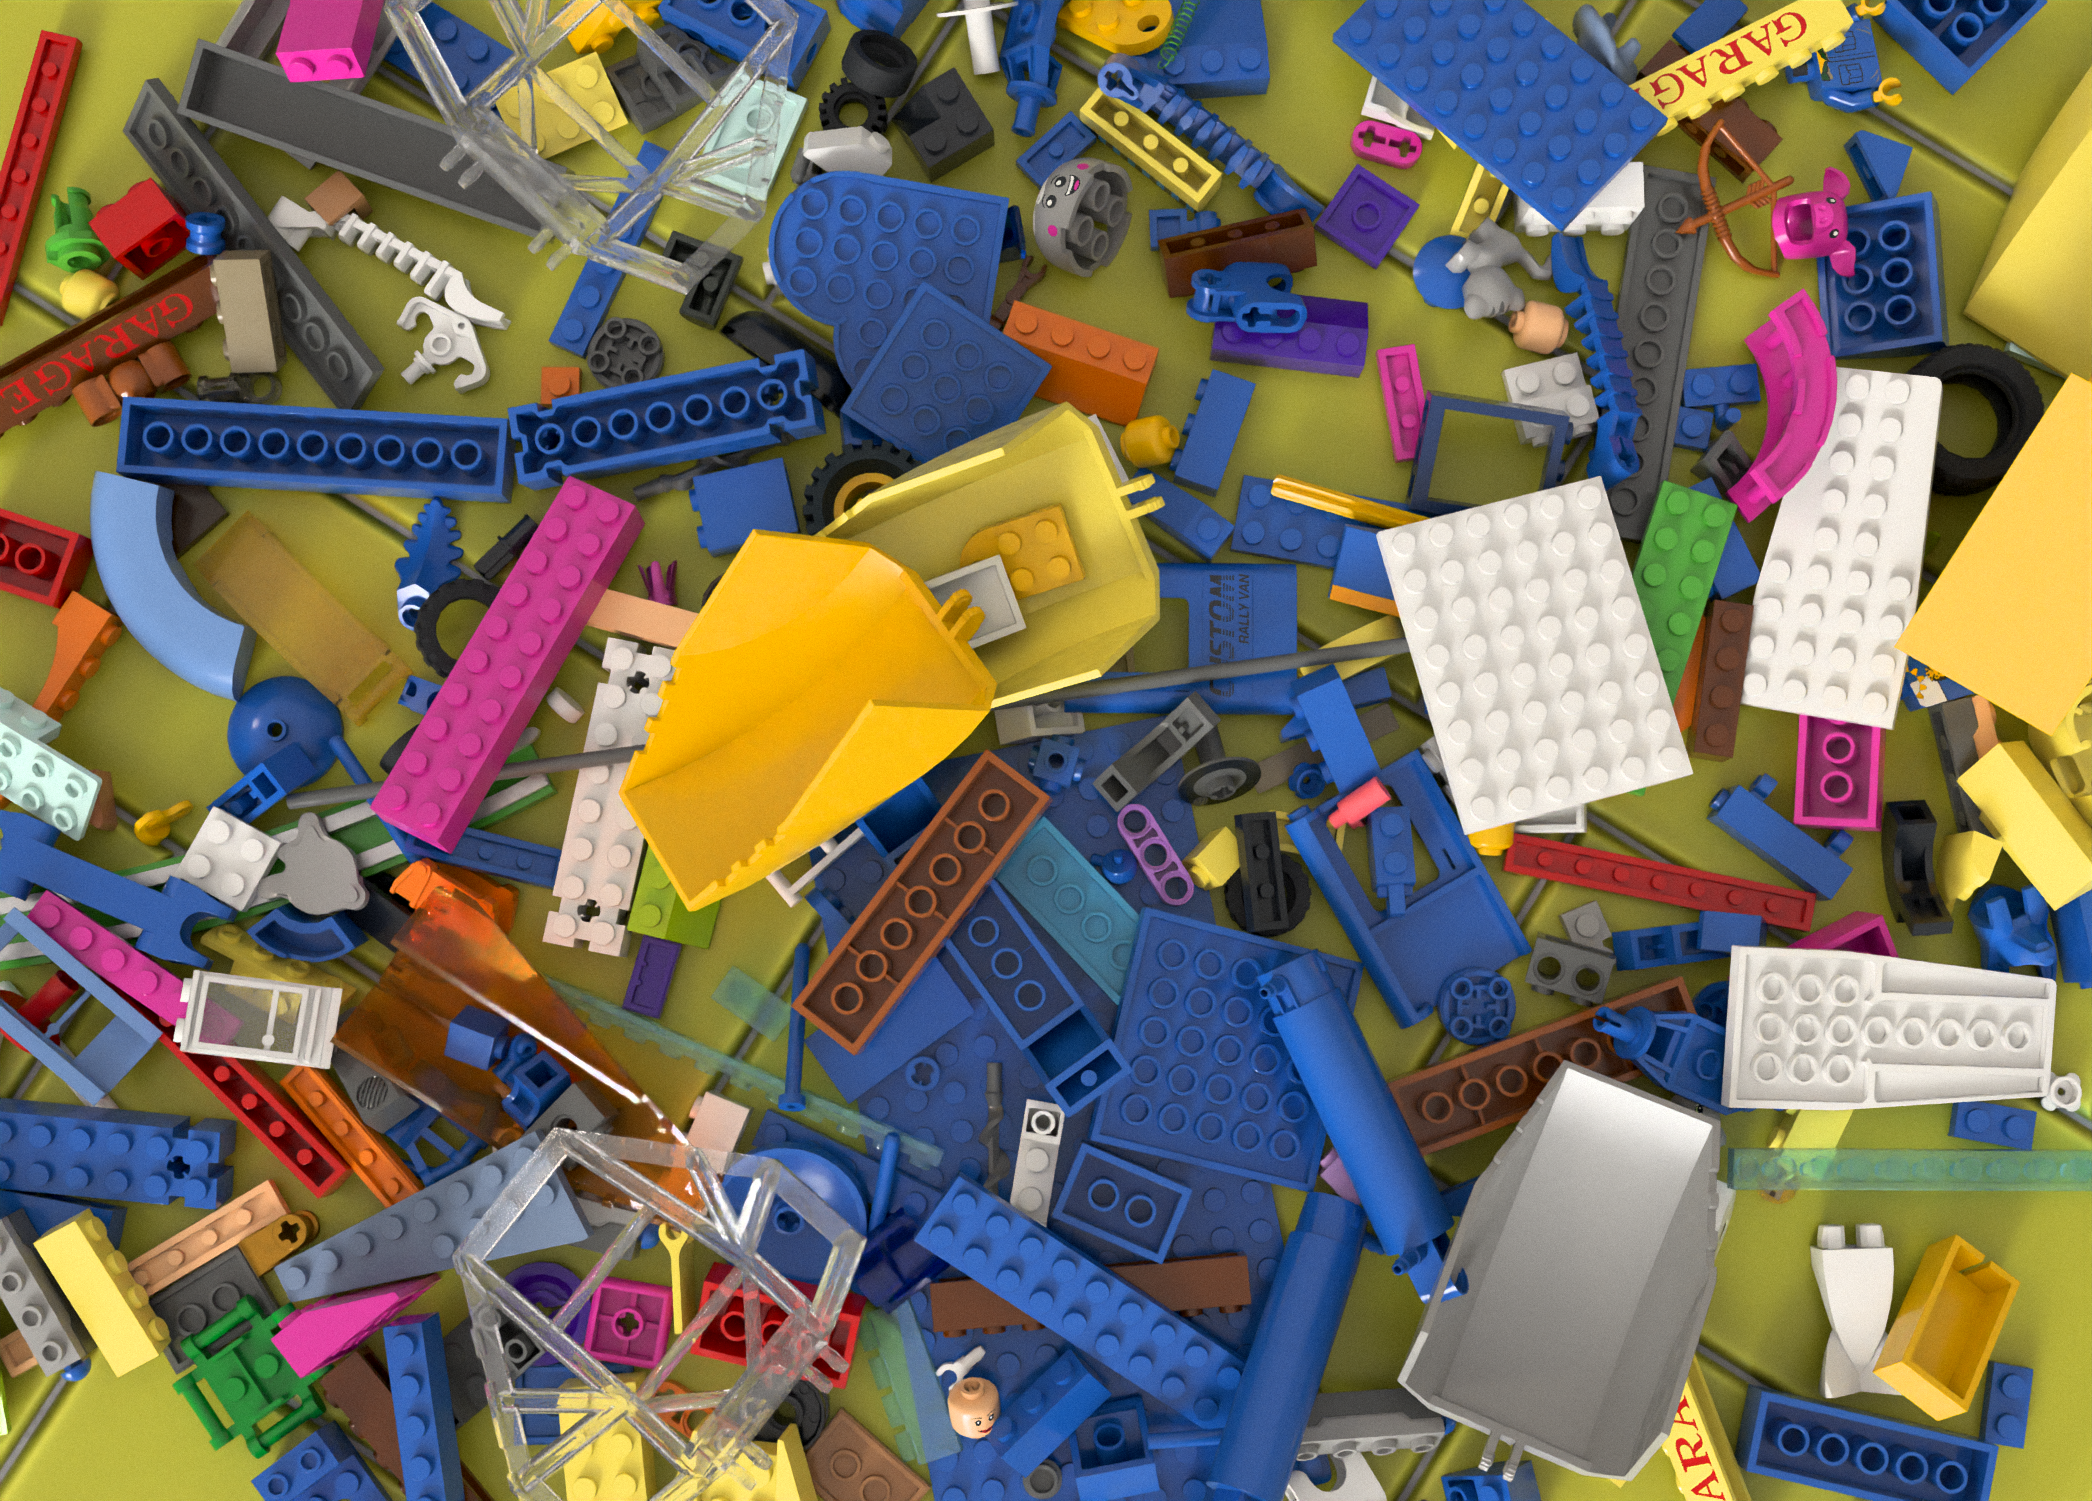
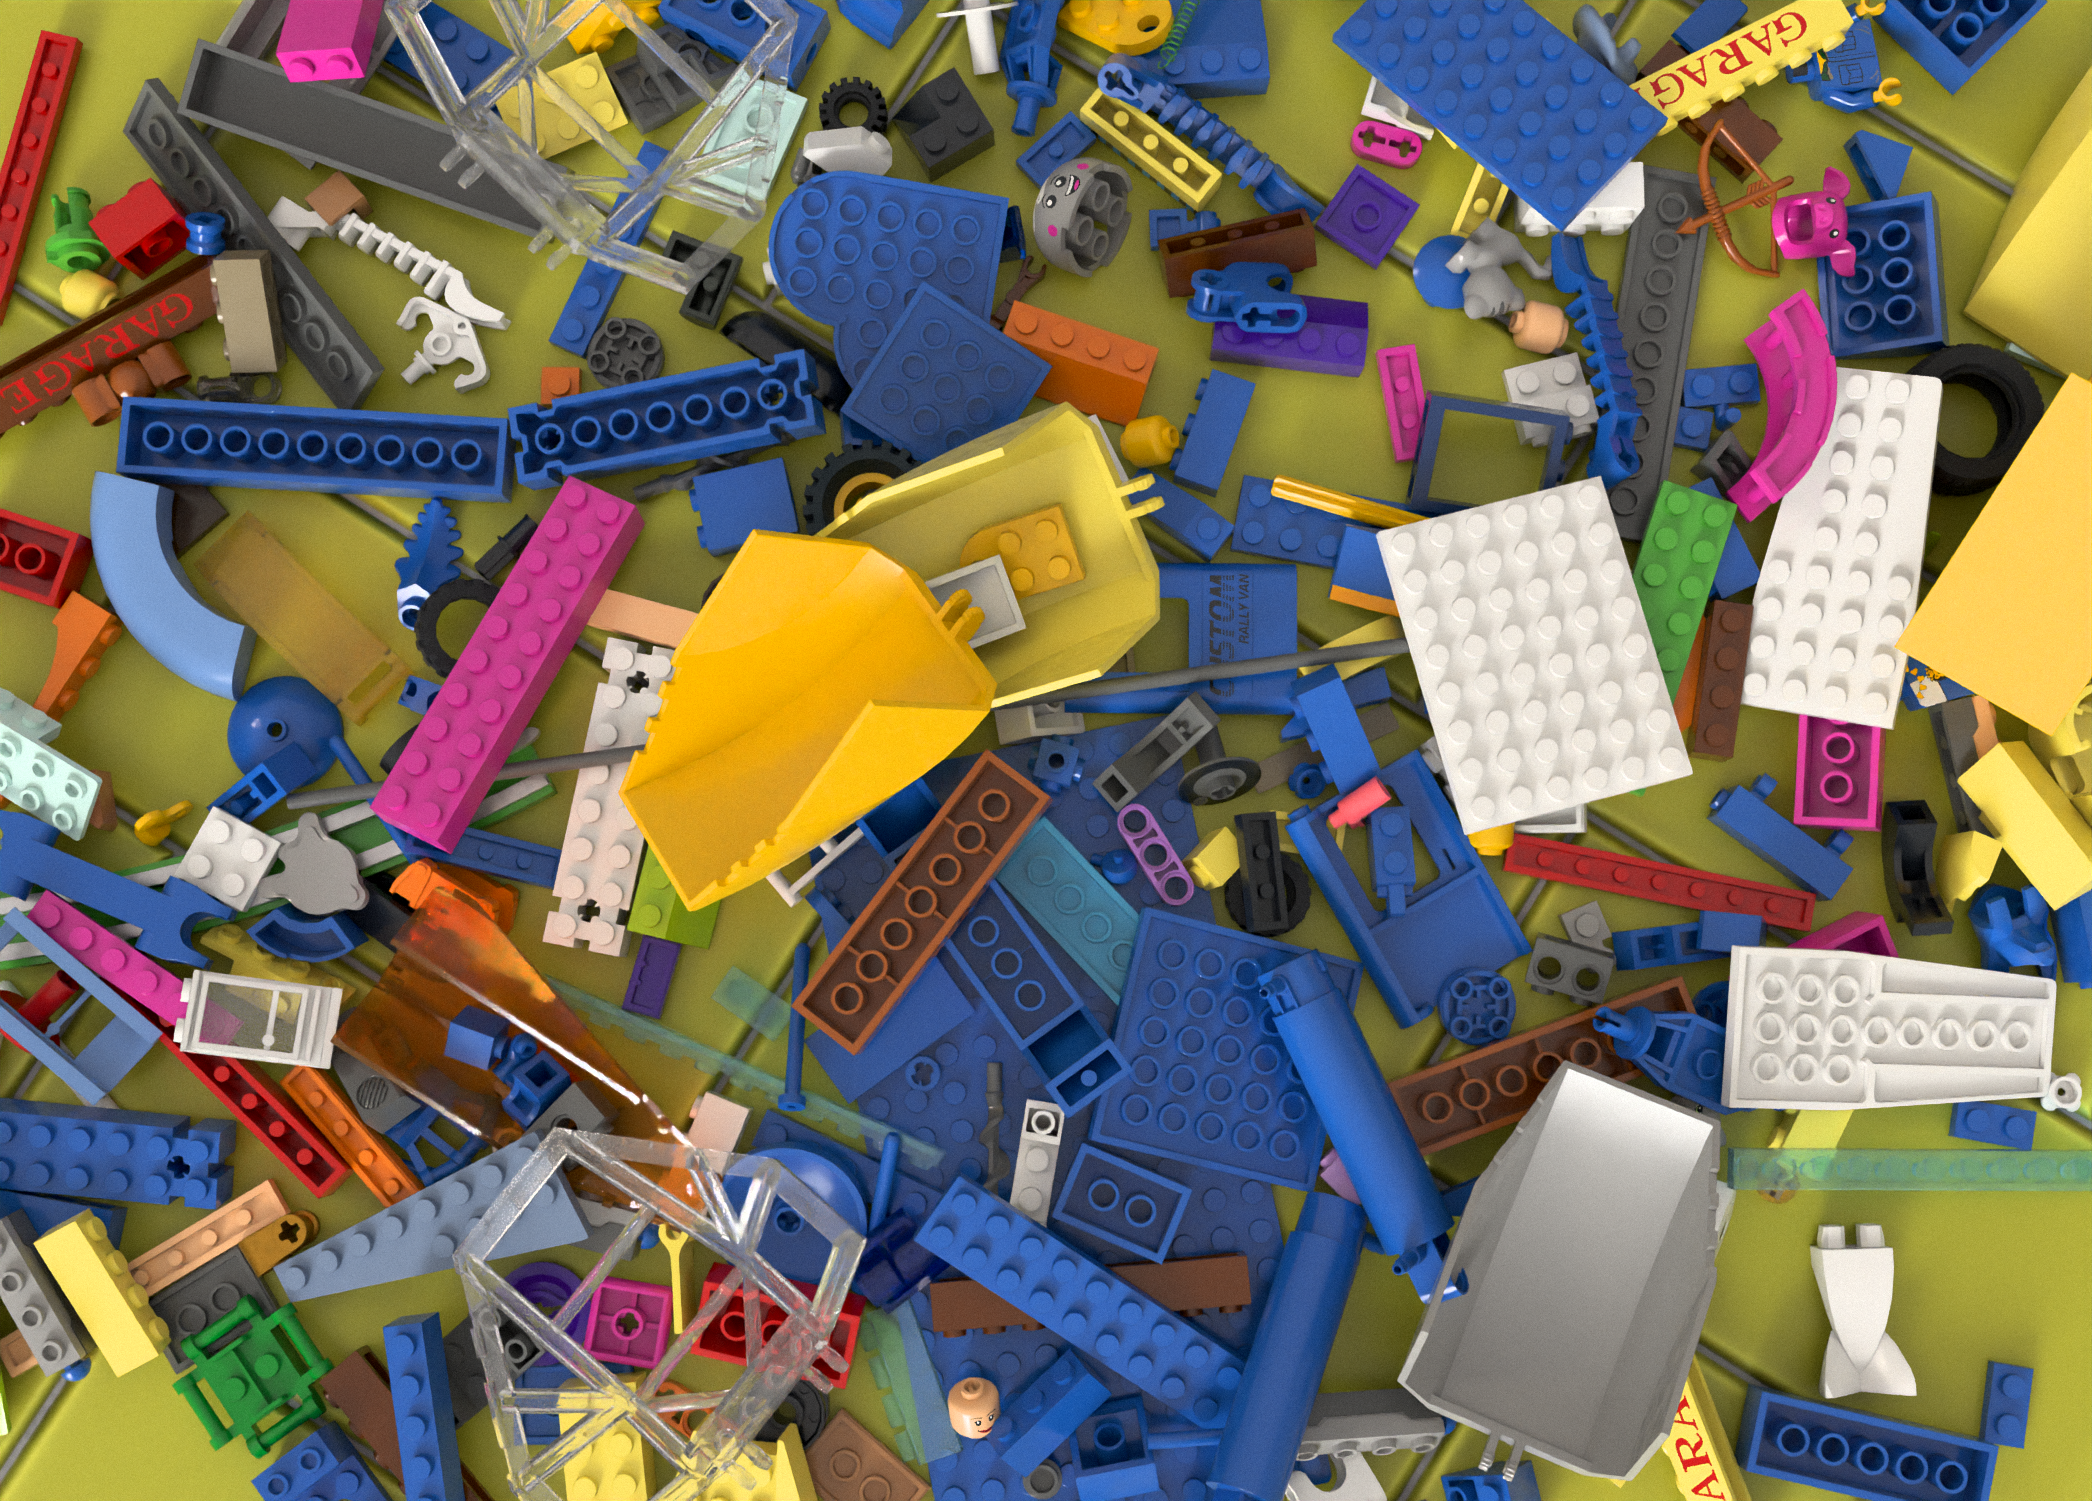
dark pink slope [271,1273,441,1378] -> none
white tile [546,687,585,723] -> none
flat silver piece [637,560,678,607] -> none
black tyre [842,29,918,98] -> none
white piece [936,1346,986,1391] -> none
yellow piece [1872,1234,2021,1421] -> none

